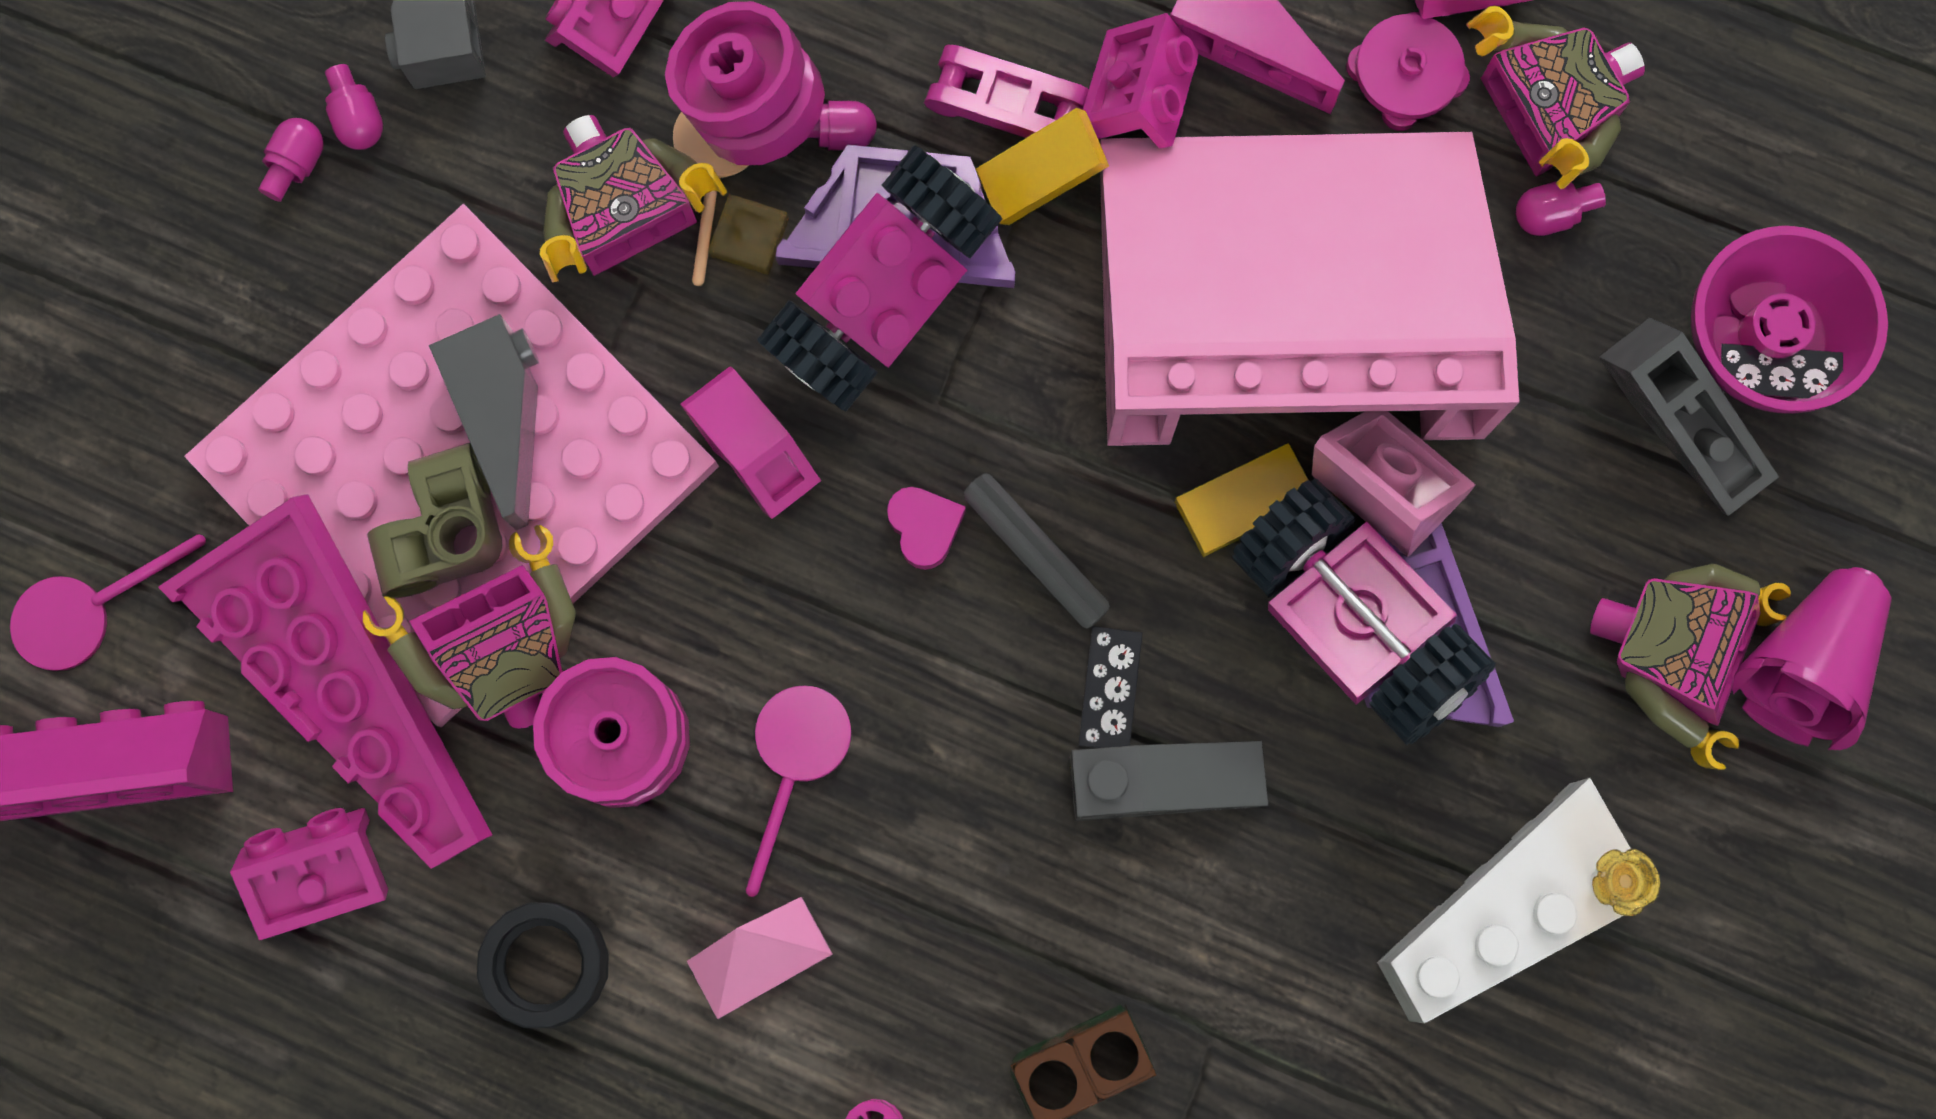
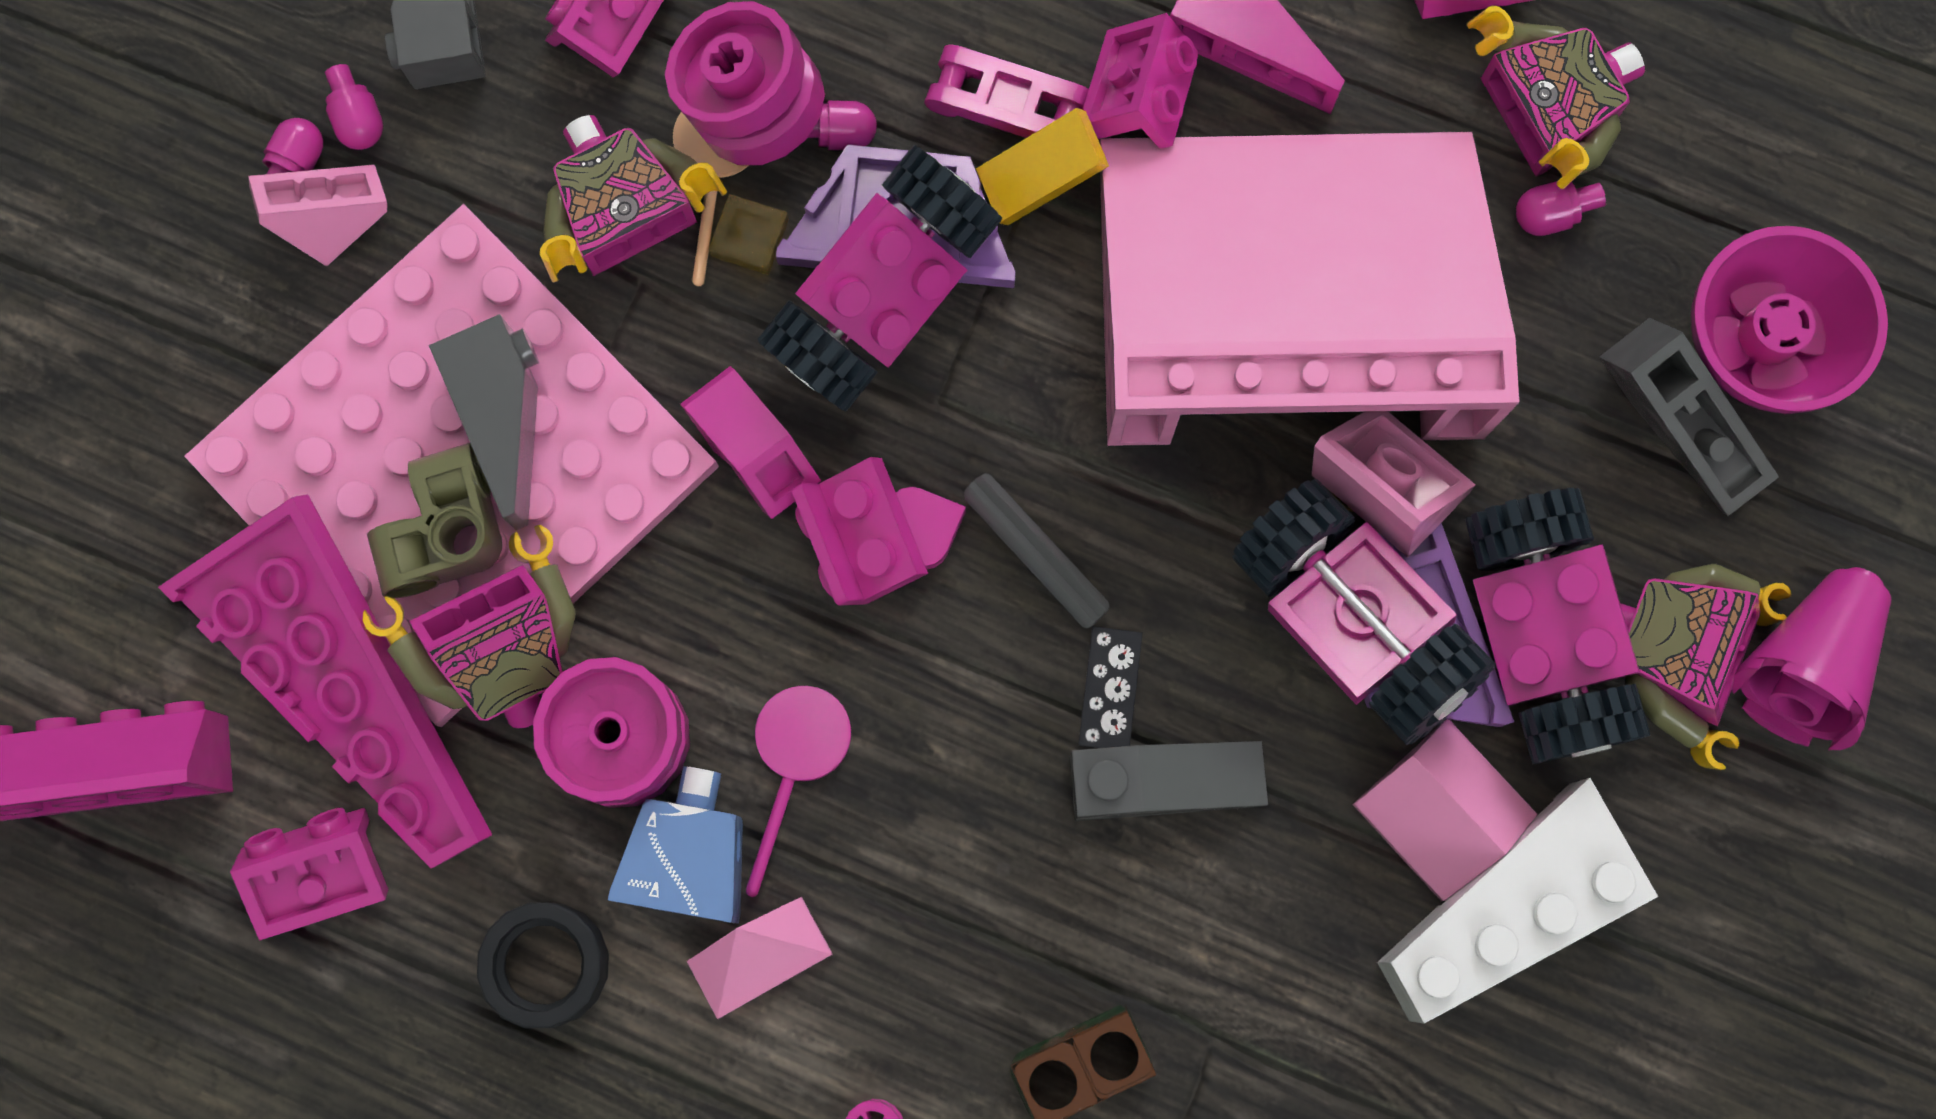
dark pink piece [10,534,206,671] -> none
yellow tile [1175,443,1308,557] -> none
dark pink piece [1346,12,1470,131] -> none
clear yellow plate [1592,849,1660,916] -> none
black sticker [1721,344,1843,401] -> none
none -> bright pink slope [248,165,387,266]
none -> medium blue torso [608,766,743,924]
none -> dark pink bracket [792,457,928,606]
none -> bright pink slope [1352,719,1538,902]
none -> plate [1465,488,1650,764]

